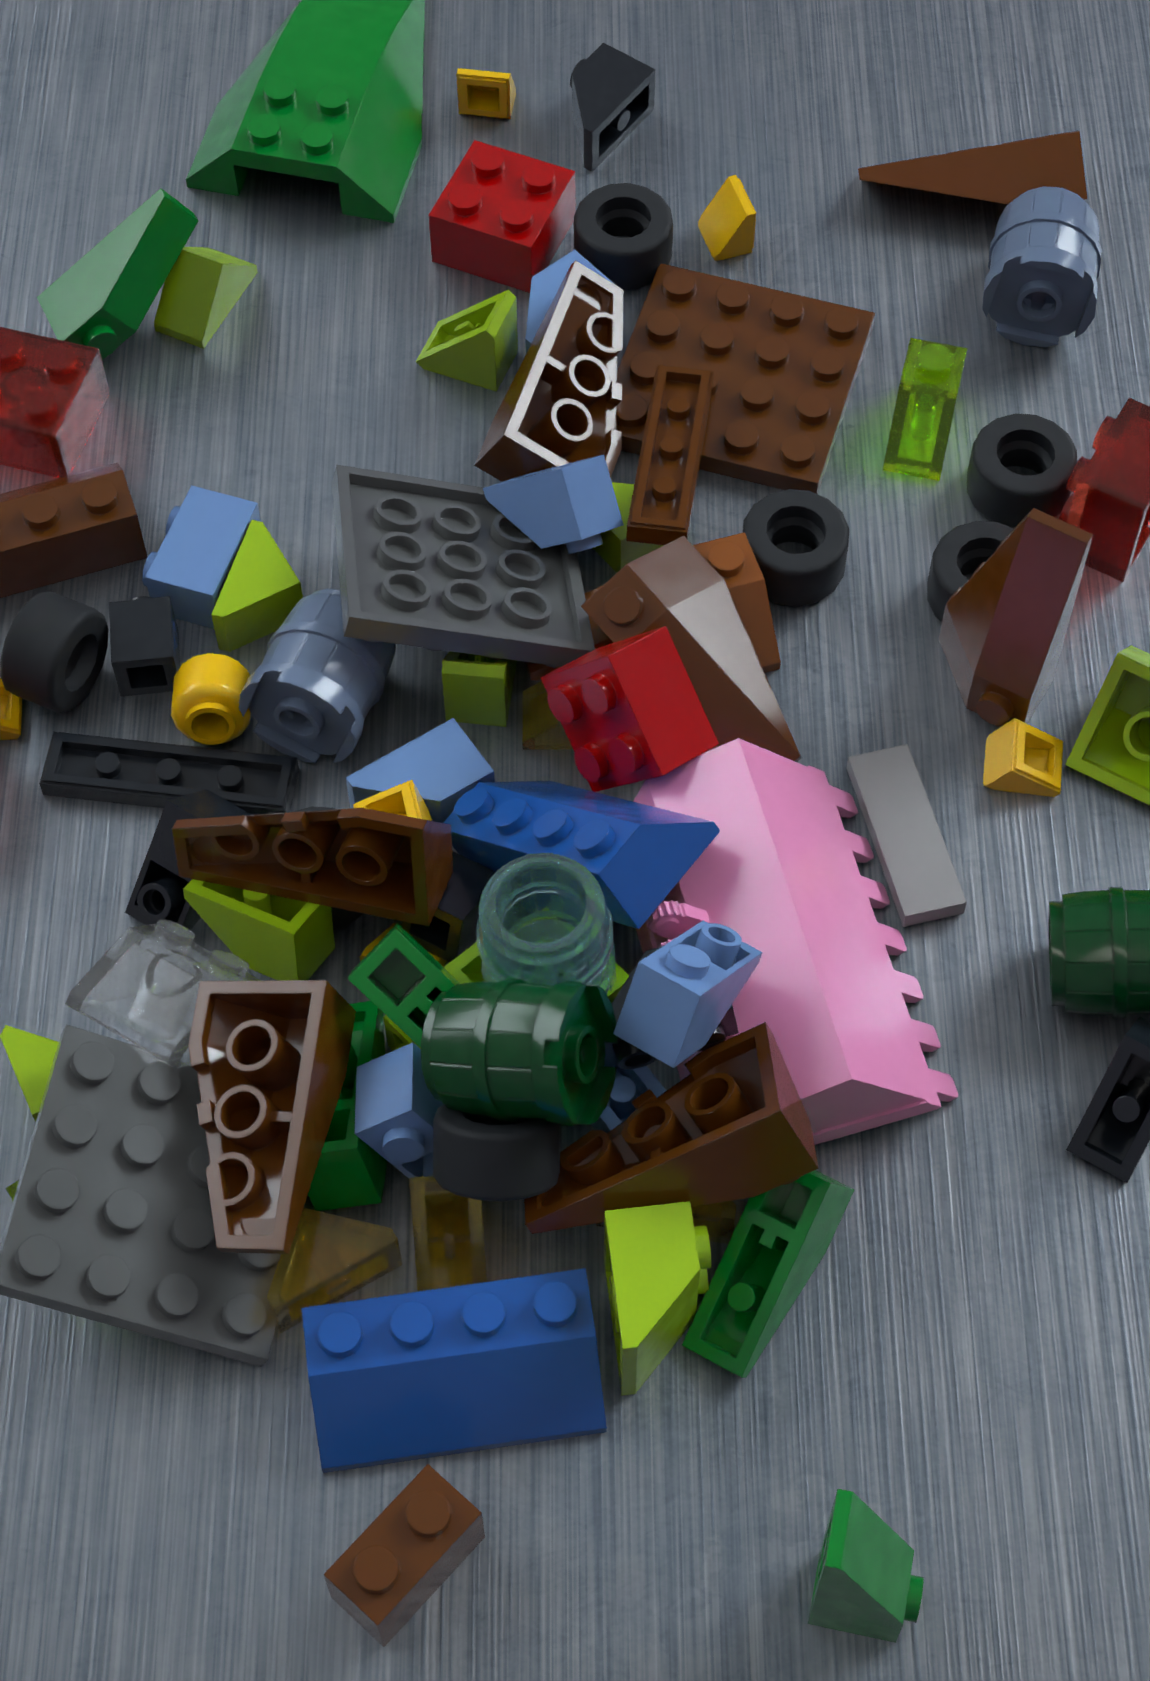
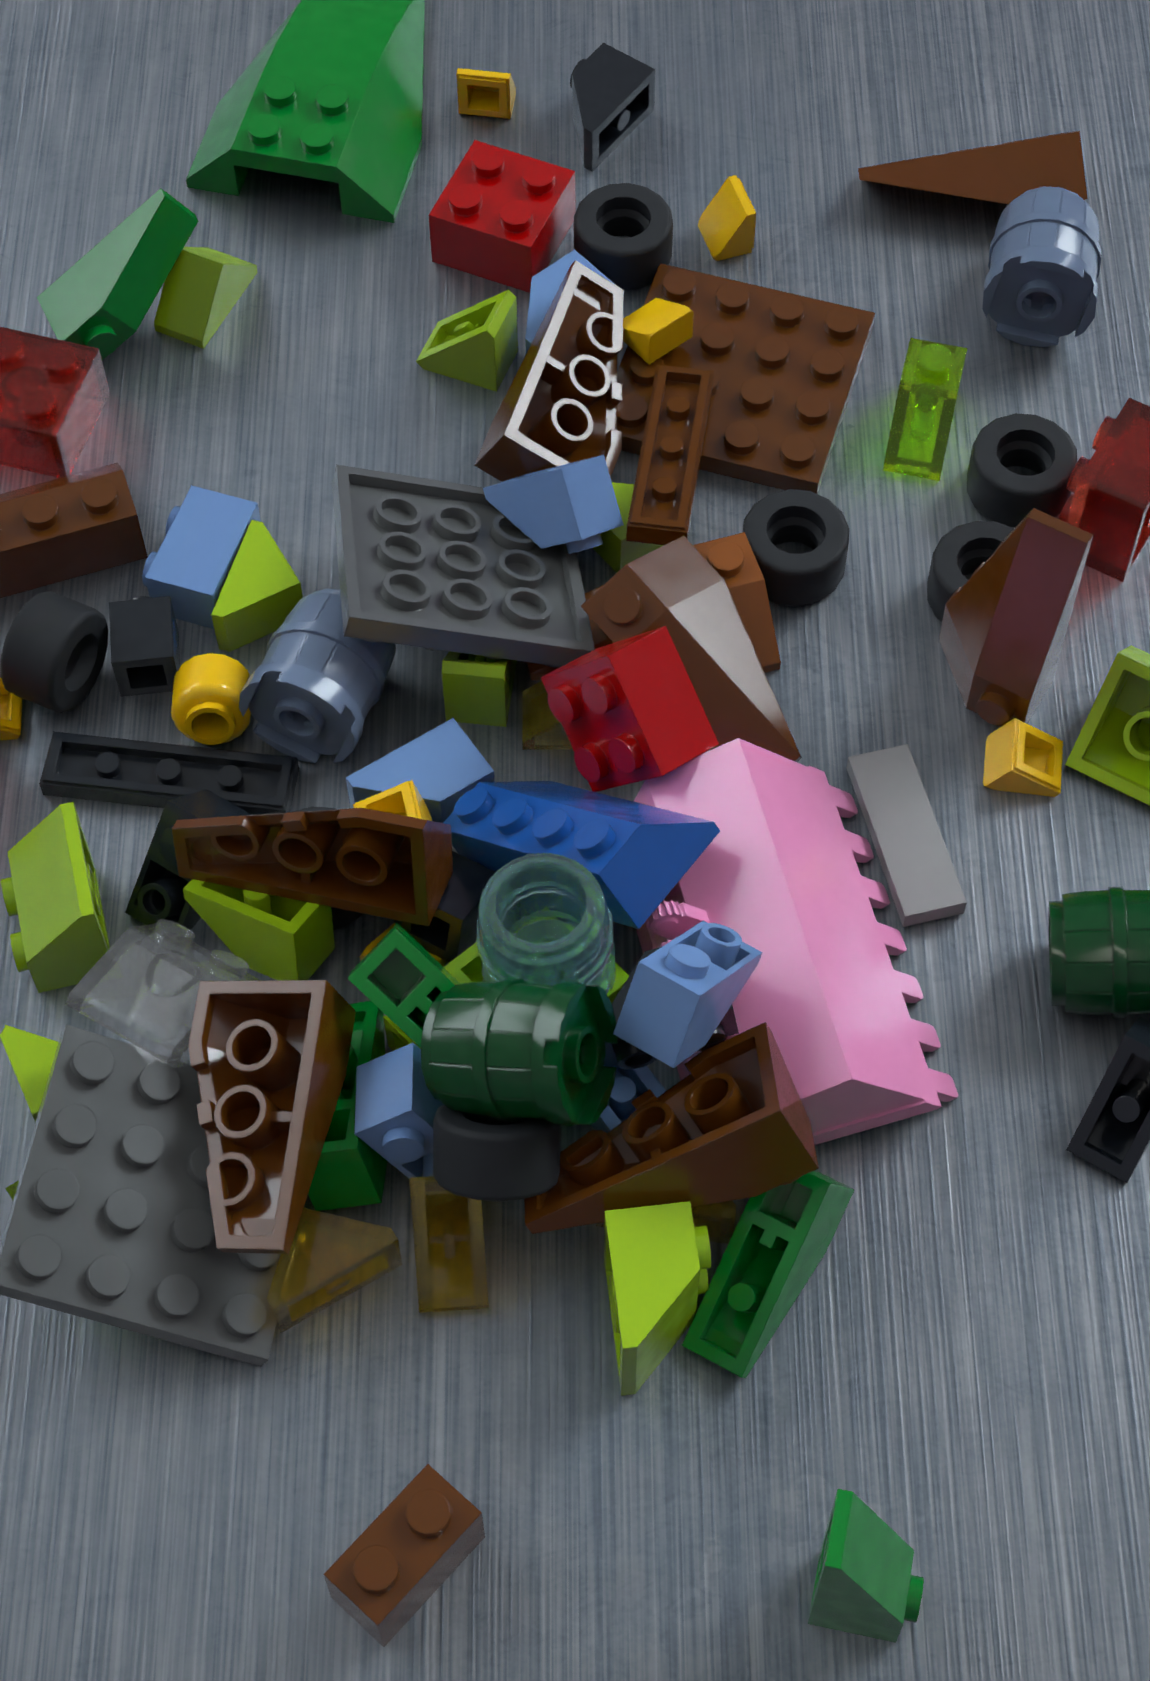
blue slope [302,1268,607,1473] -> none
none -> lime slope [1,802,116,993]
none -> yellow slope [623,298,694,364]

